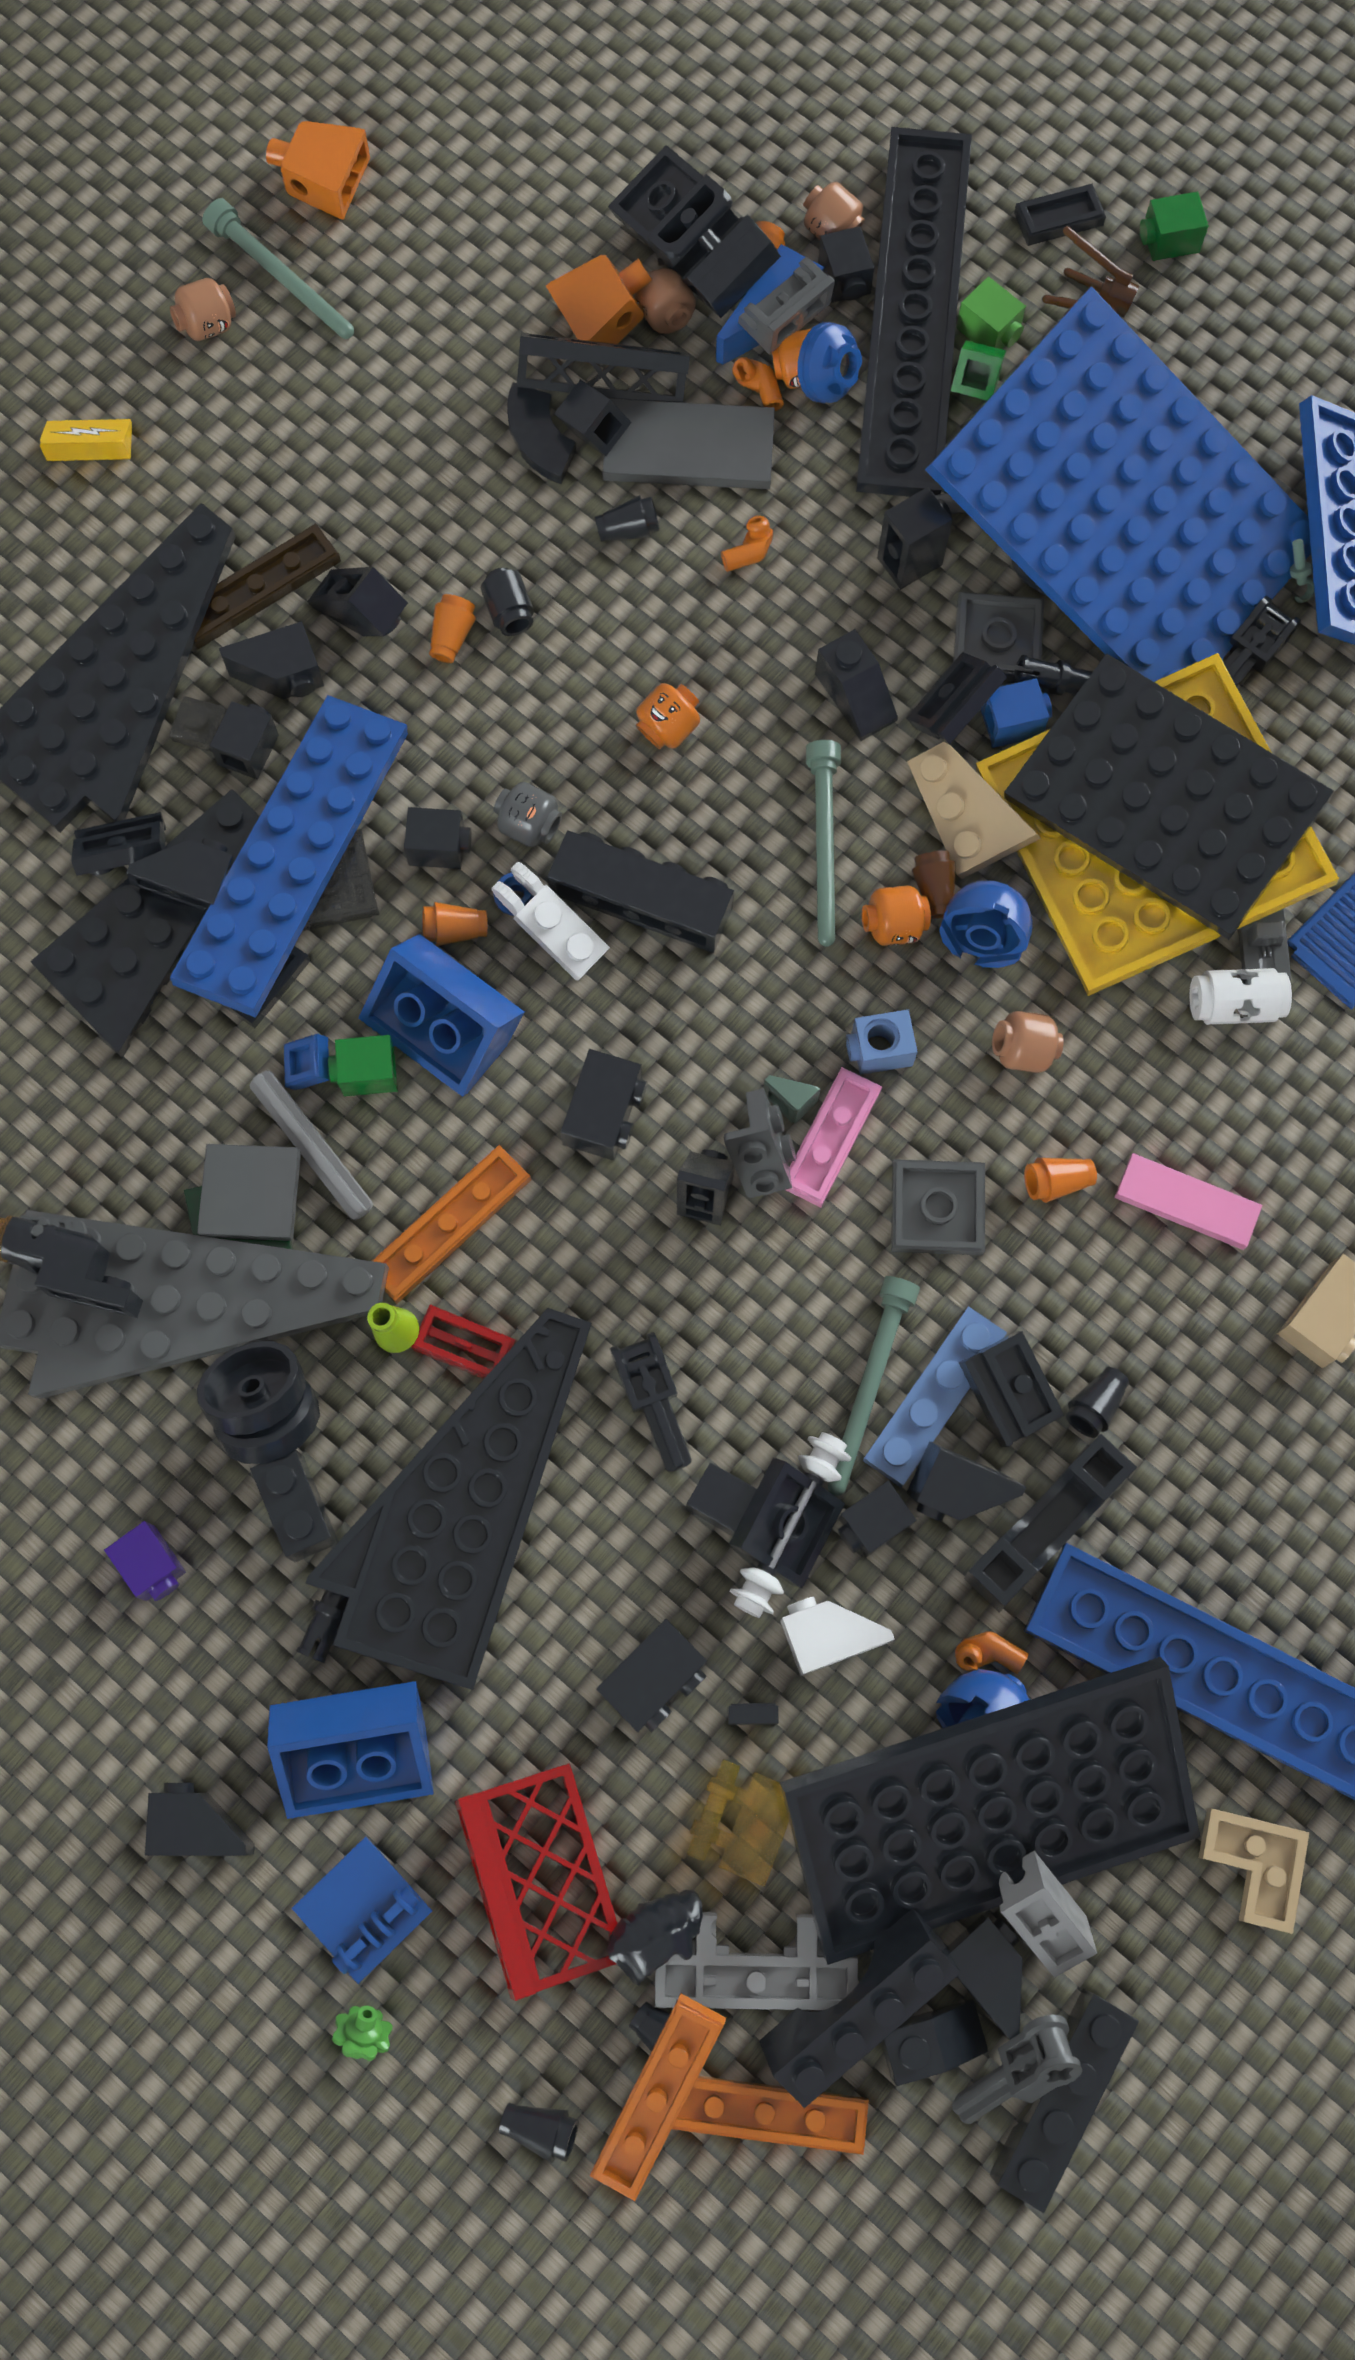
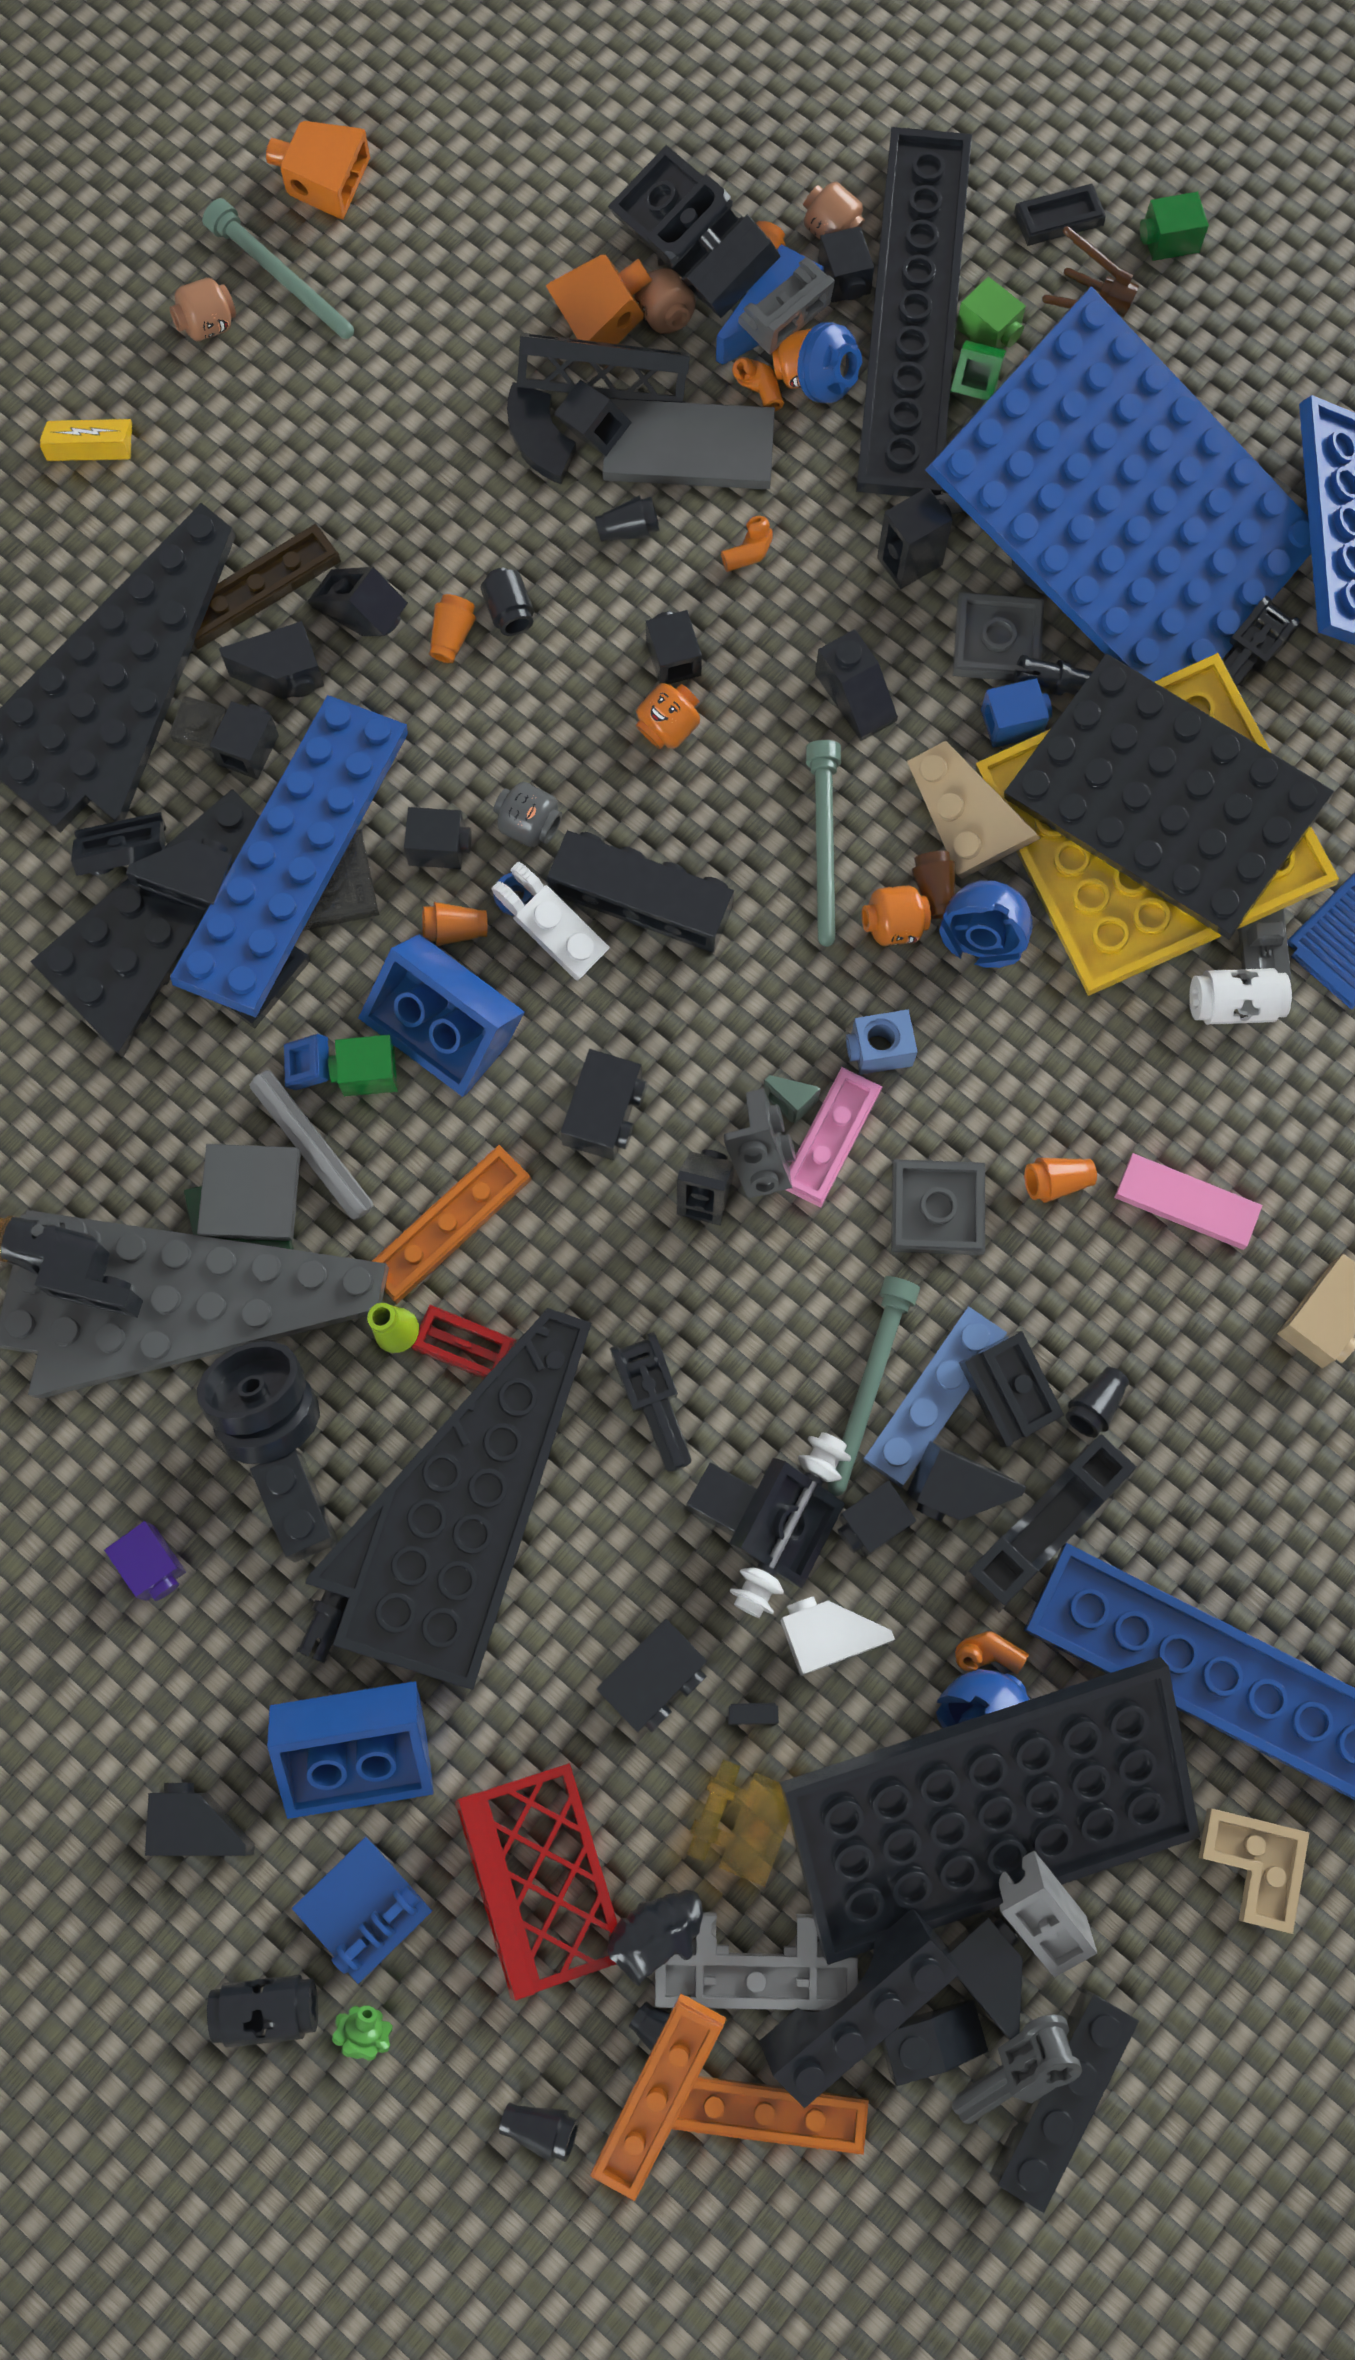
black plate [906,652,1007,745] -> none
nougat head [992,1011,1064,1073] -> none
sand green hand [1290,539,1315,603] -> none
none -> black piece [207,1975,318,2048]
none -> black brick [646,610,702,684]

